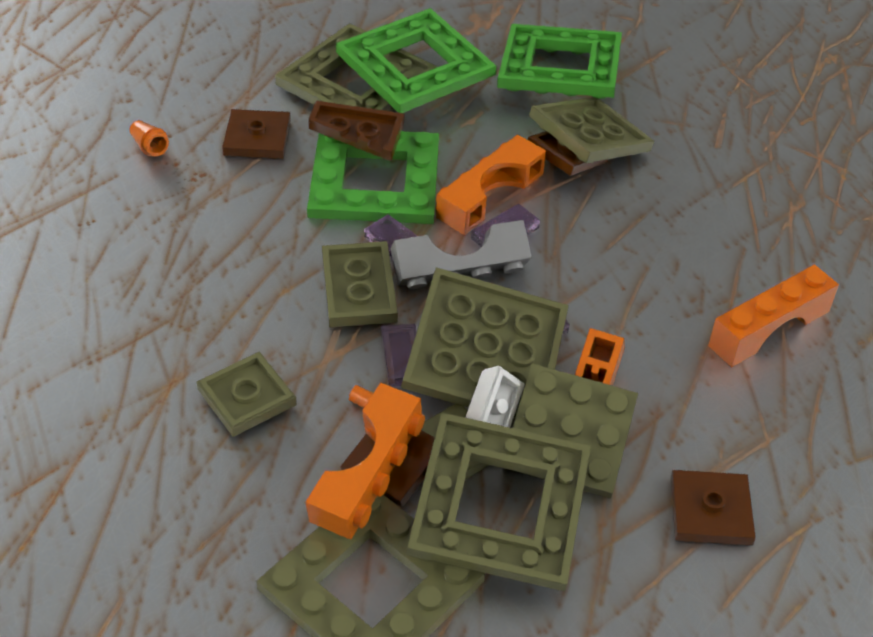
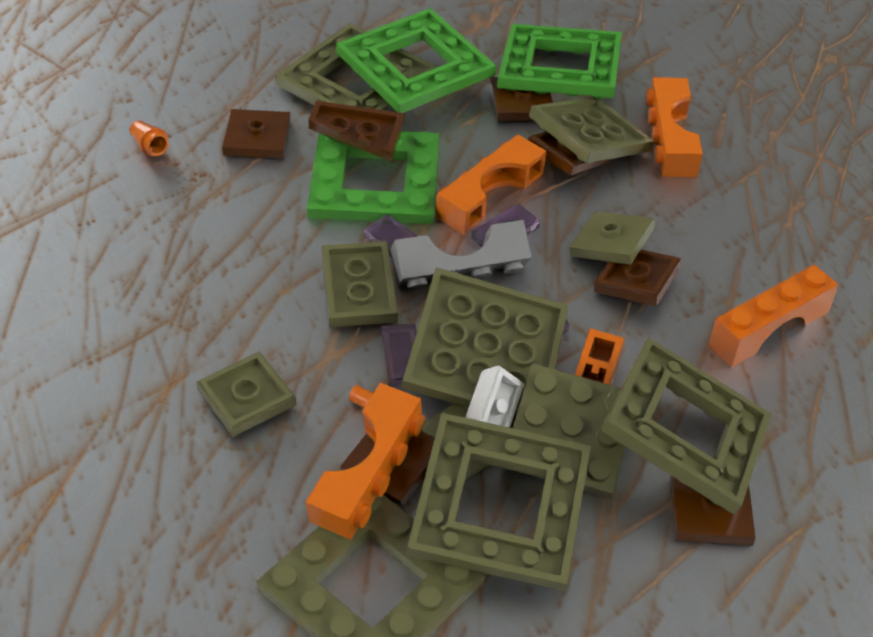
none -> reddish brown plate [489,77,553,121]
none -> olive plate [569,211,655,265]
none -> reddish brown plate [594,250,681,306]
none -> olive plate [600,337,772,514]
none -> orange arch [645,77,703,177]

